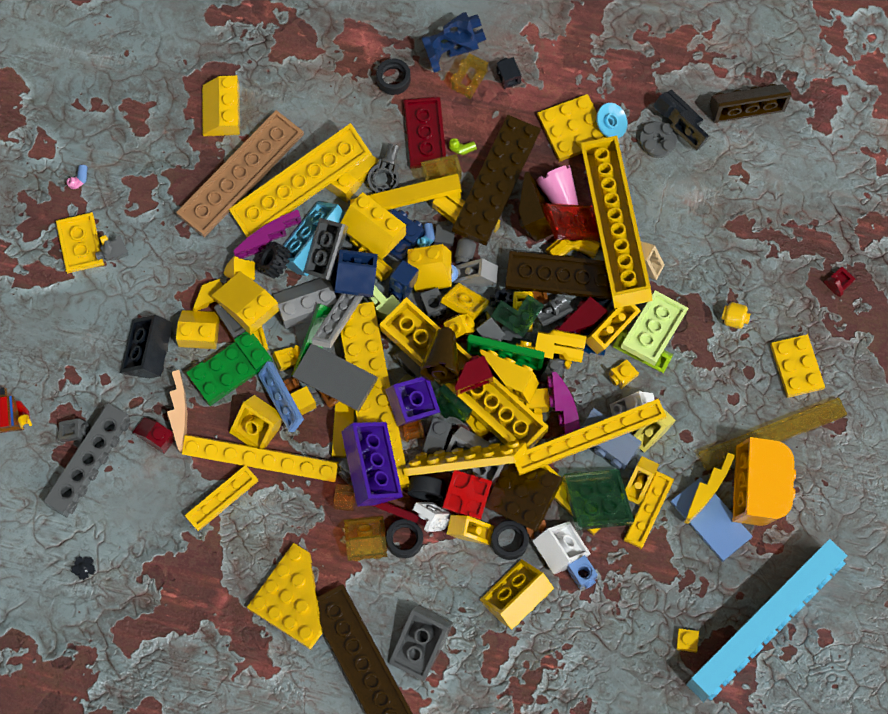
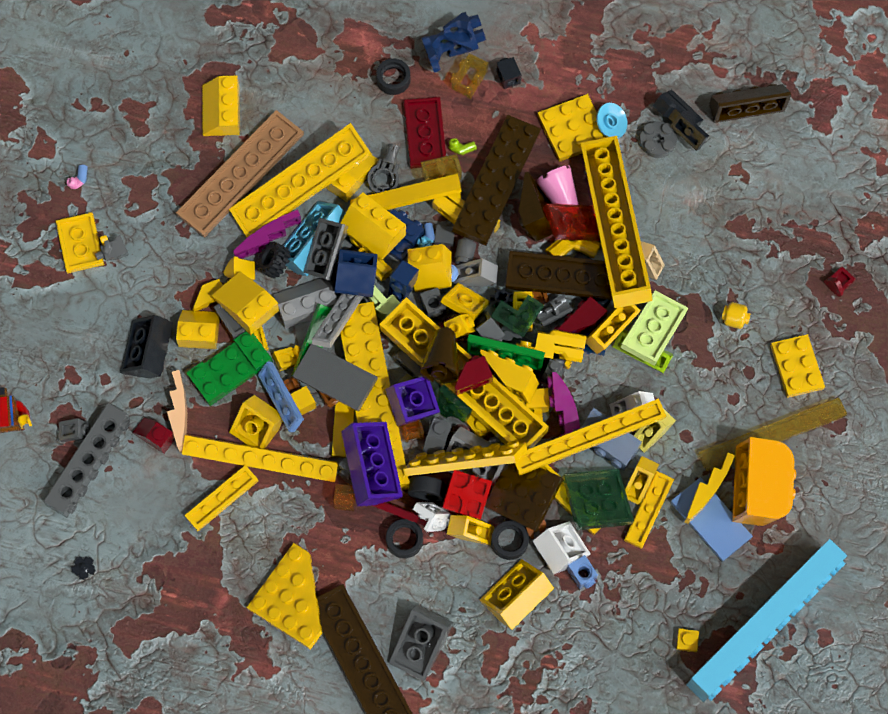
clear yellow slope [344,516,387,561] -> none
yellow bracket [609,359,639,389] -> none

